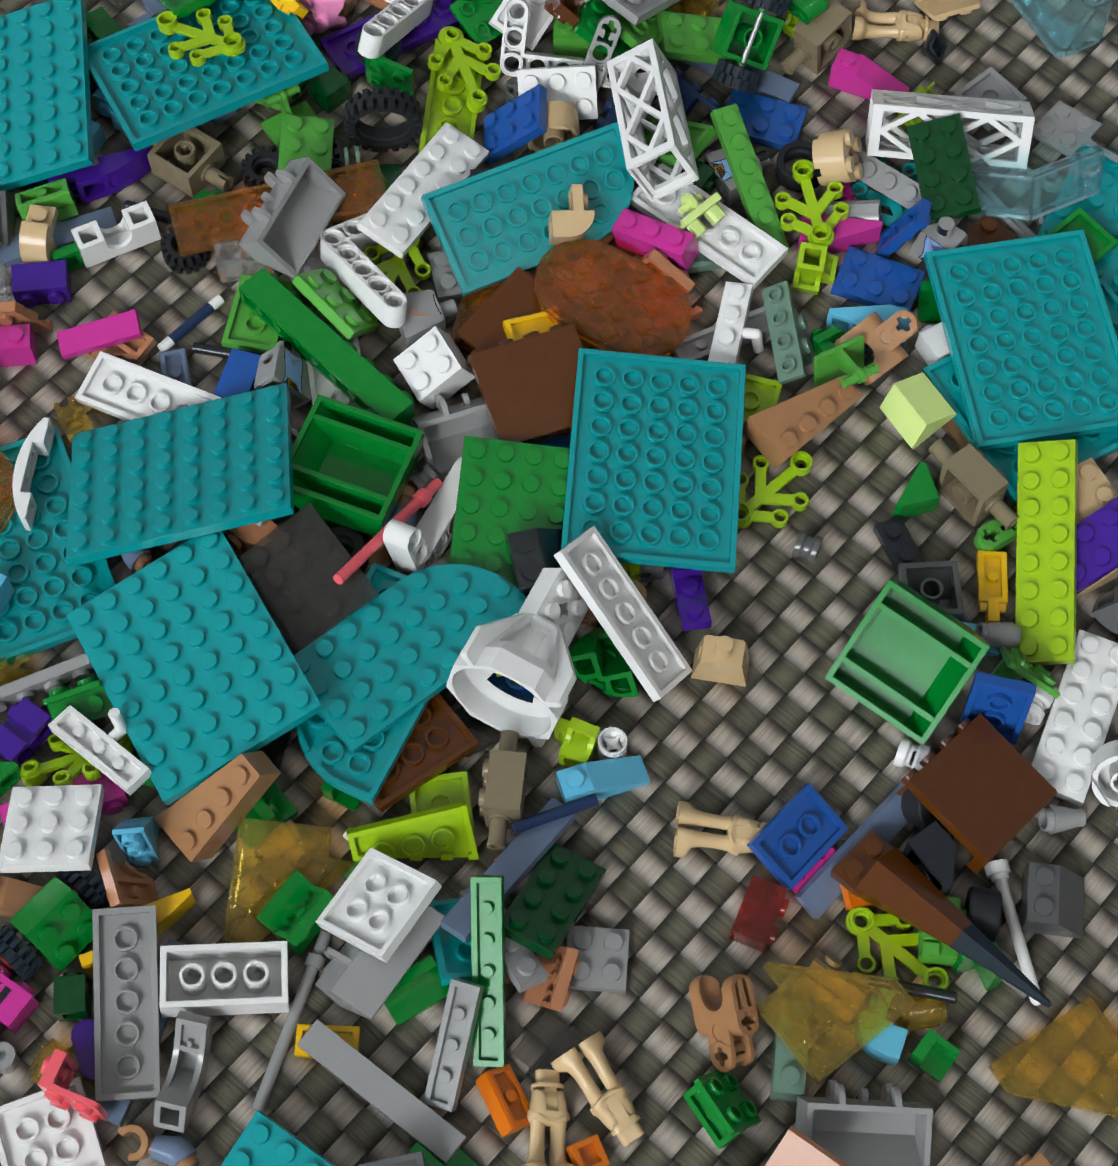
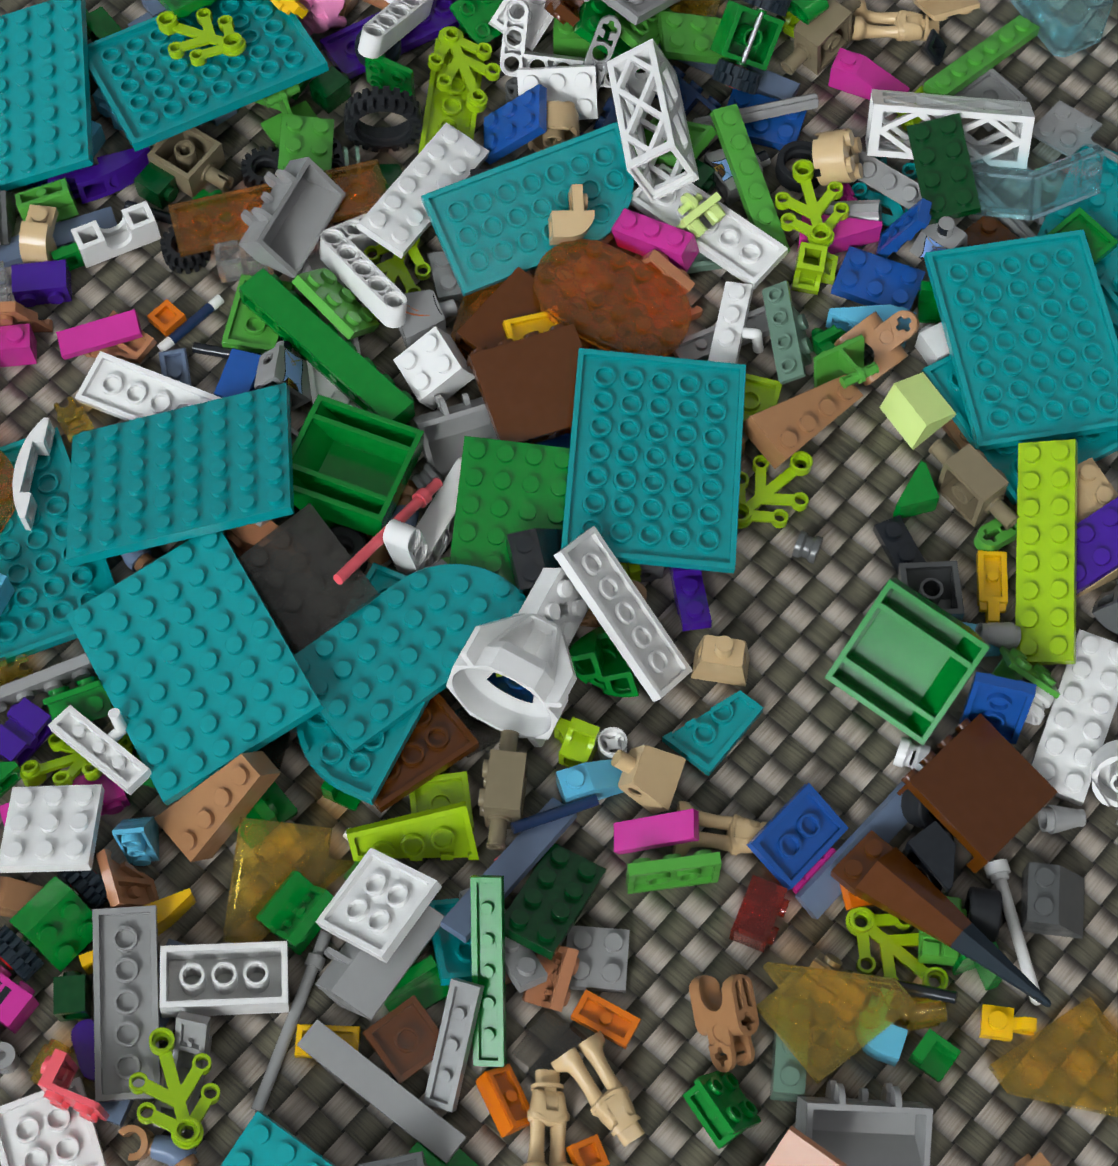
none -> lime plant [129,1027,220,1150]
none -> dark green brick [134,162,179,210]
none -> orange plate [147,299,187,337]
none -> reddish brown plate [363,995,439,1085]
none -> orange plate [571,989,641,1049]
none -> tan torso [611,745,686,814]
none -> dark pink tile [614,808,699,855]
none -> bright green plate [626,850,722,894]
none -> teal wing [662,690,764,776]
none -> light grey axle [693,93,819,129]
none -> bright green plate [922,15,1040,96]
none -> yellow plate [979,1004,1037,1042]

